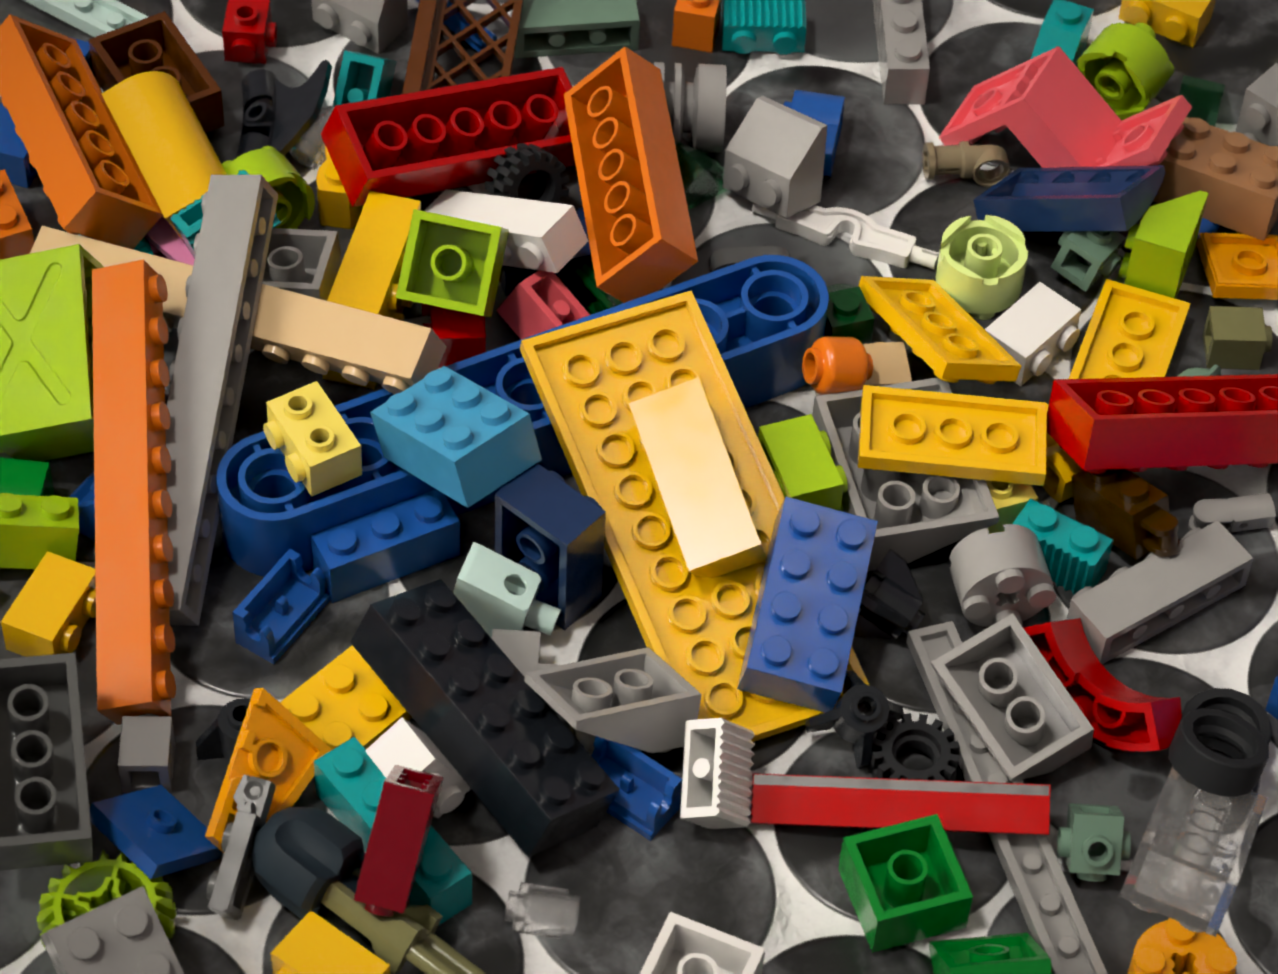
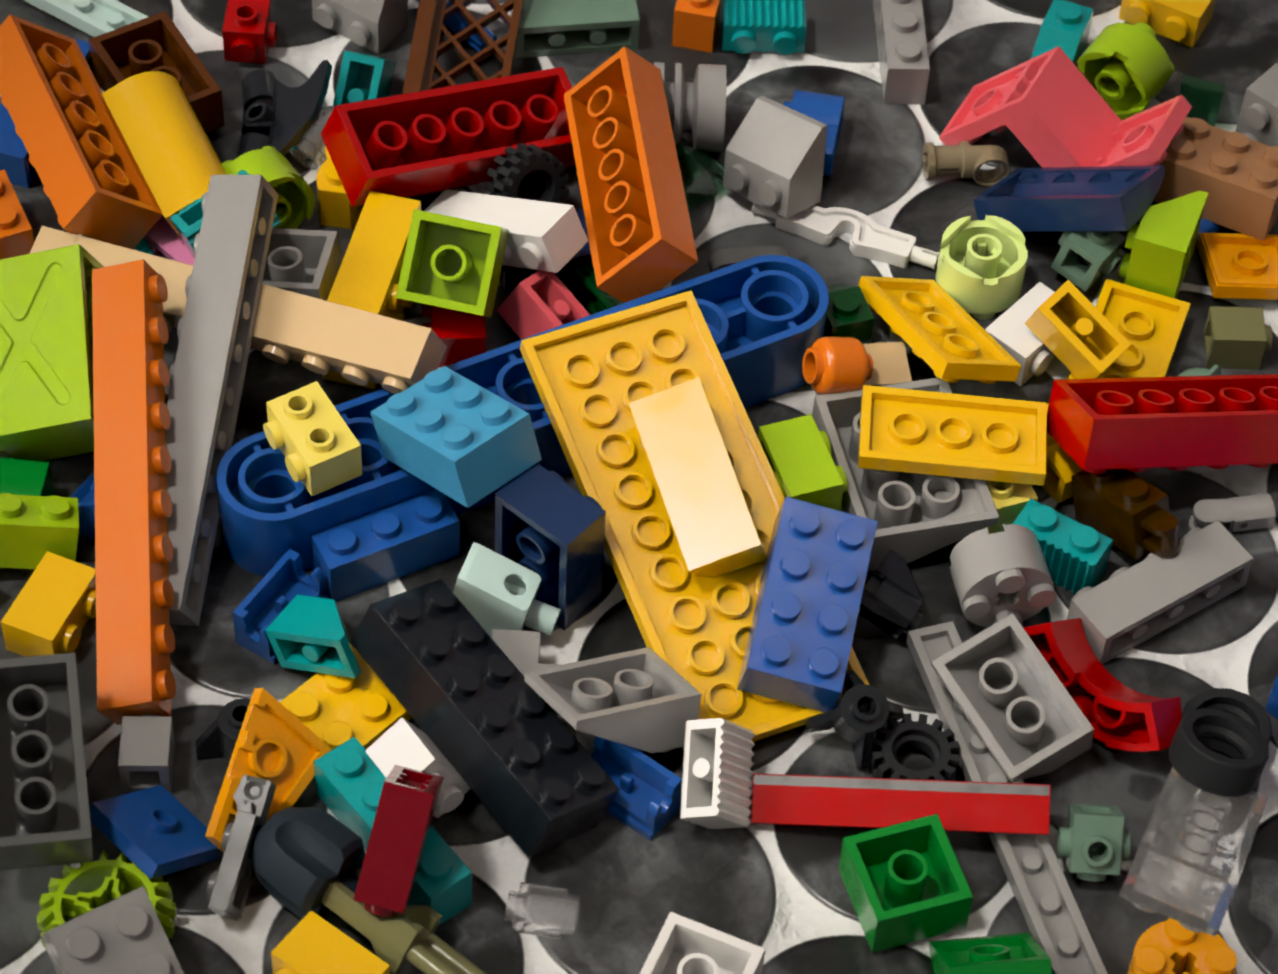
none -> teal slope [265,594,361,678]
none -> yellow brick [1025,279,1132,379]

